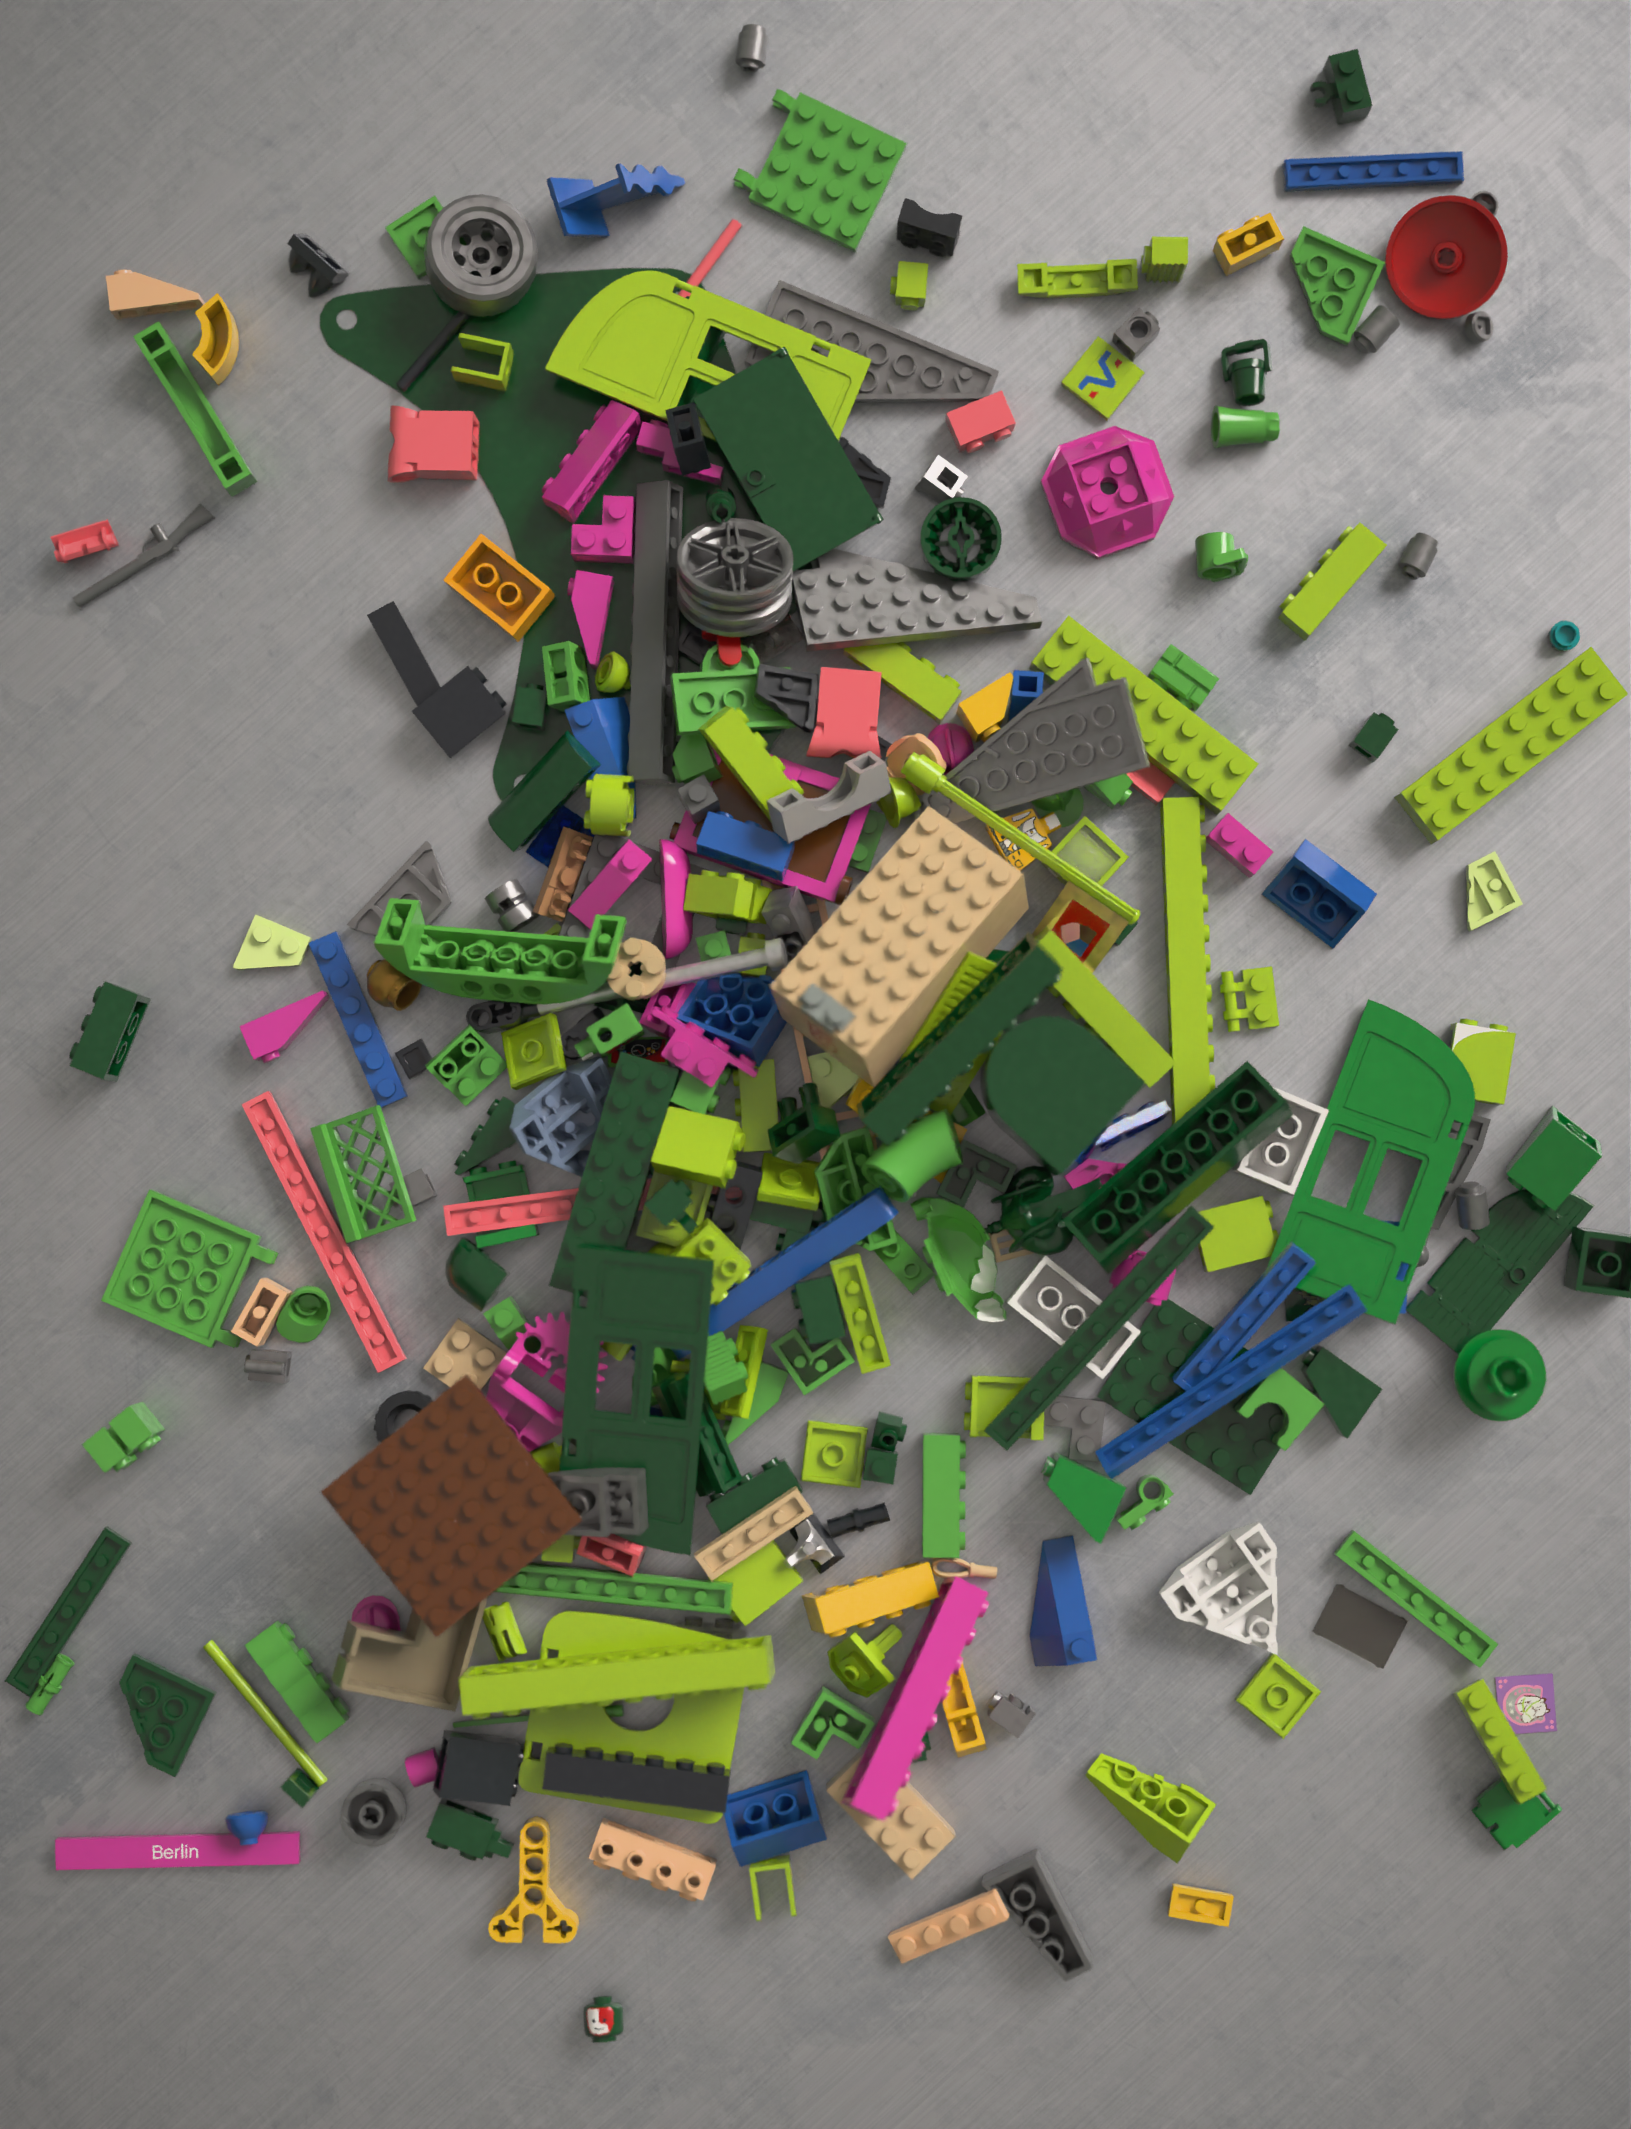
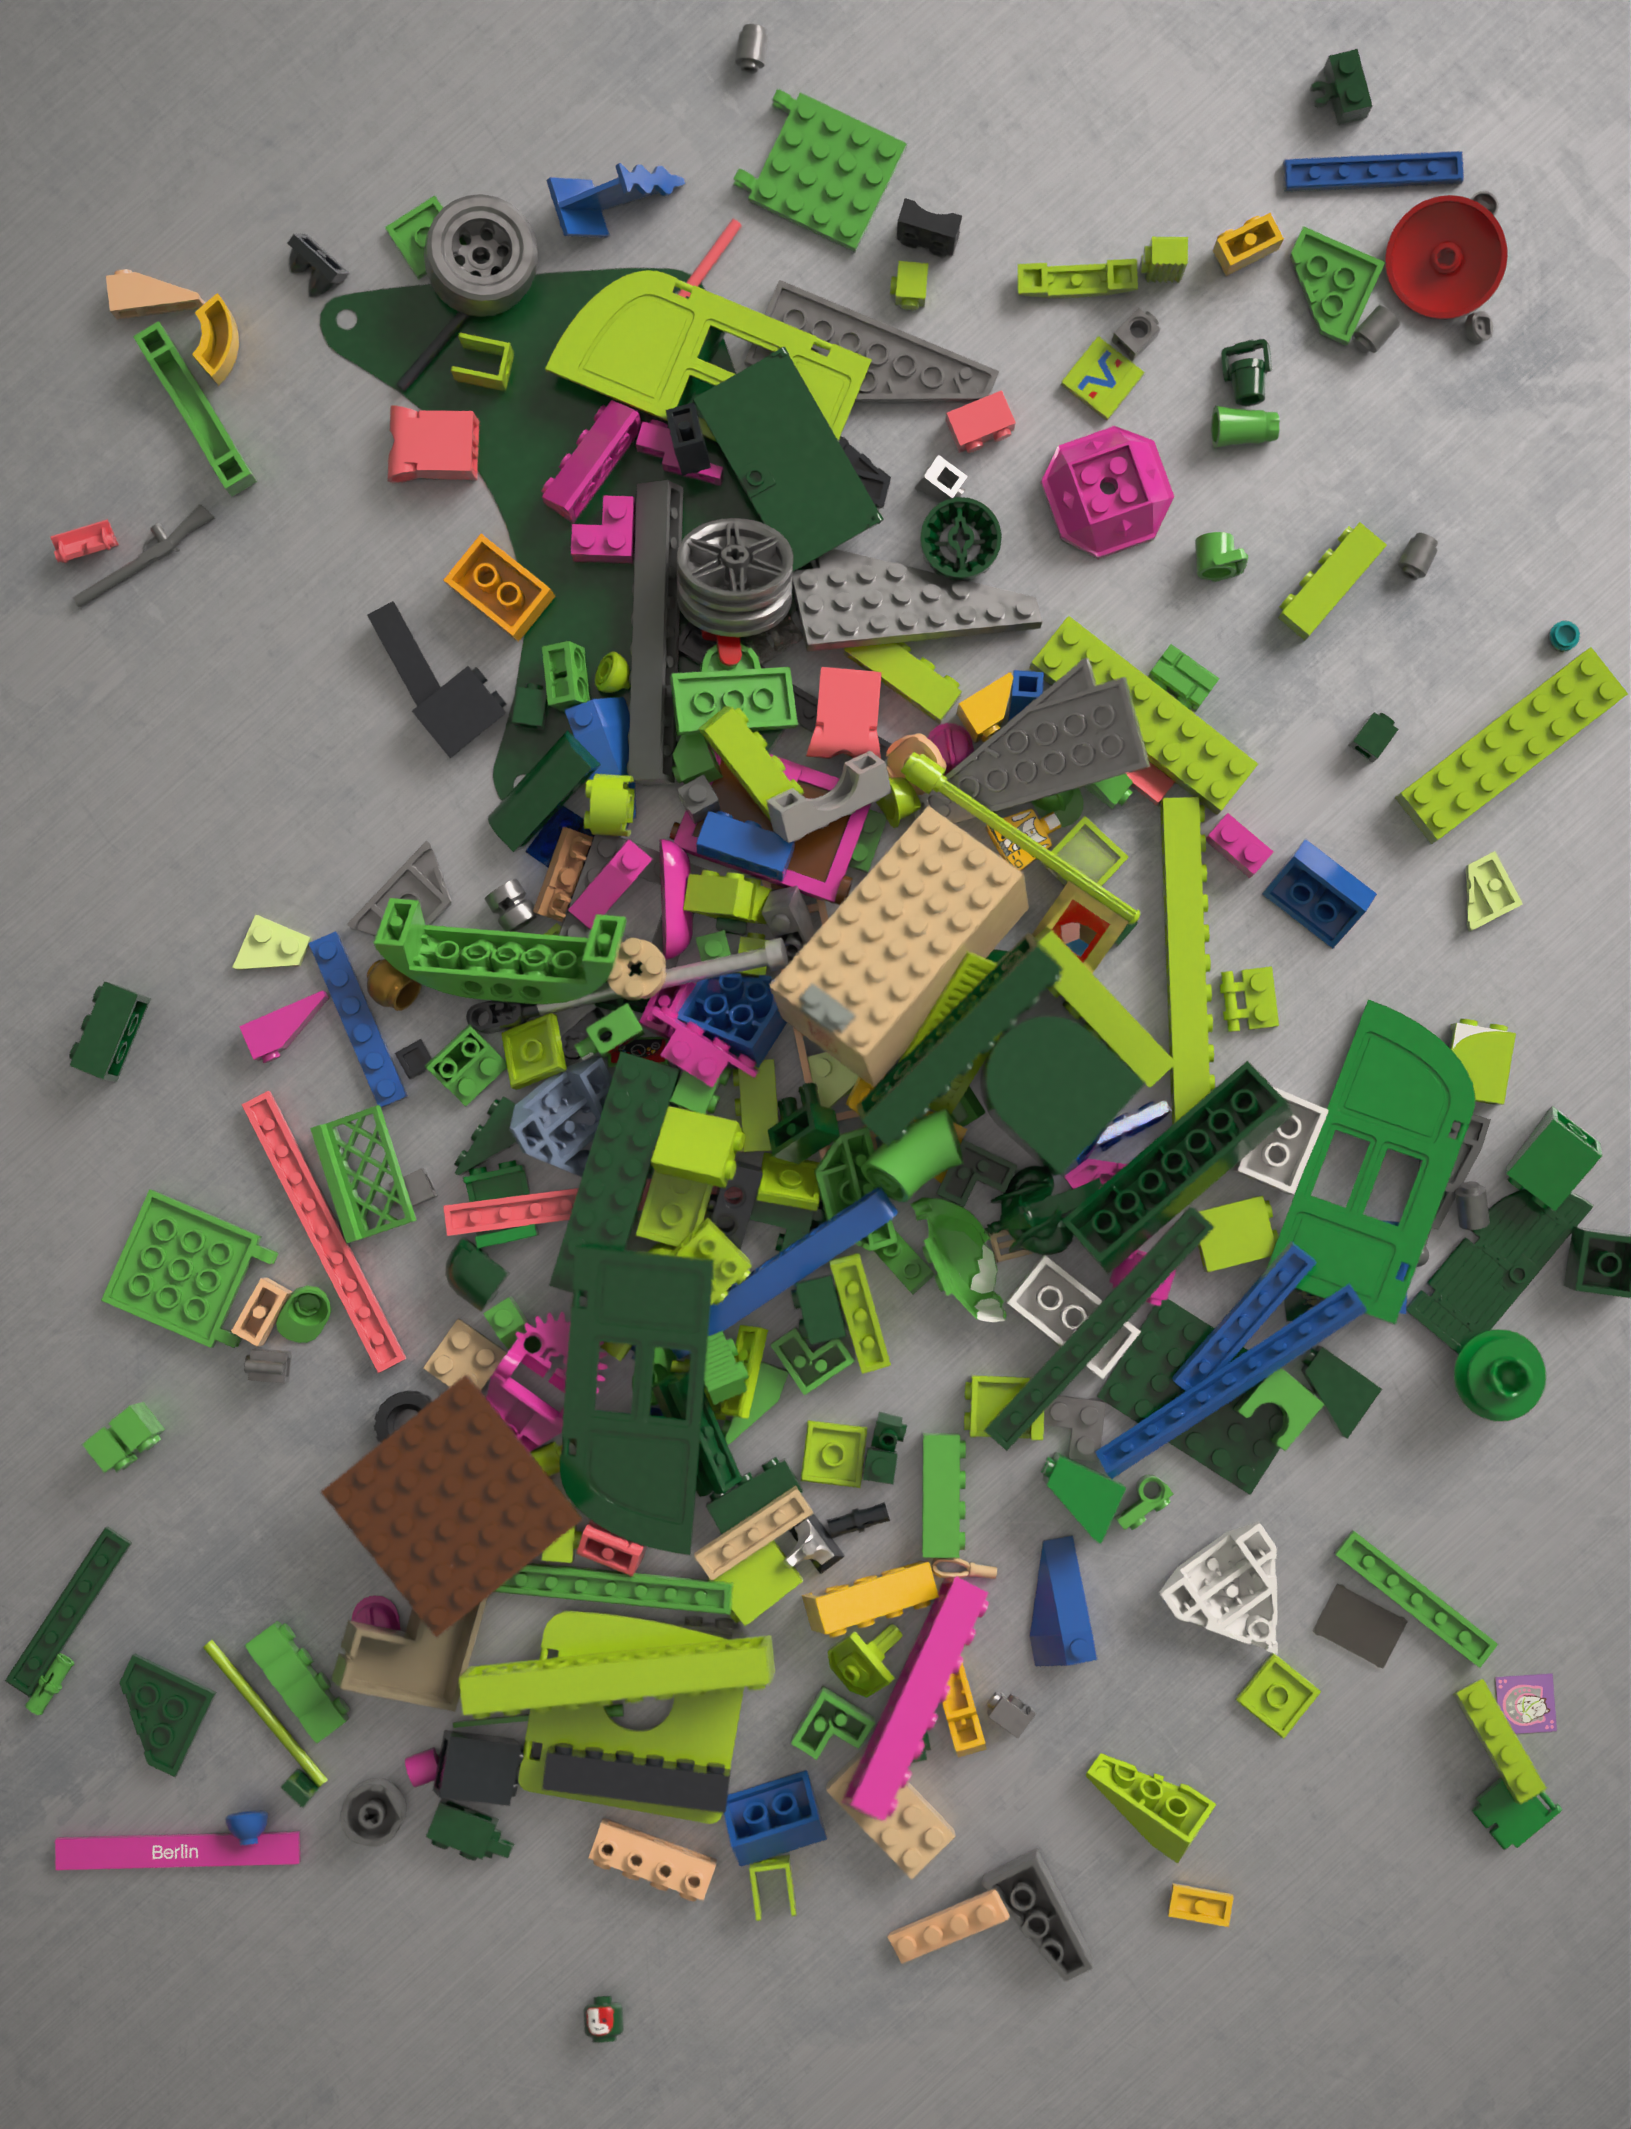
lime arm [482,1602,527,1662] -> none
yellow beam [488,1816,579,1943] -> none
flat silver slope [548,1468,649,1537] -> none
dark pink slope [567,570,614,669] -> none
dark green brick [644,1178,698,1234] -> none
dark green arm [705,487,736,523] -> none
black wing [754,664,819,733] -> none

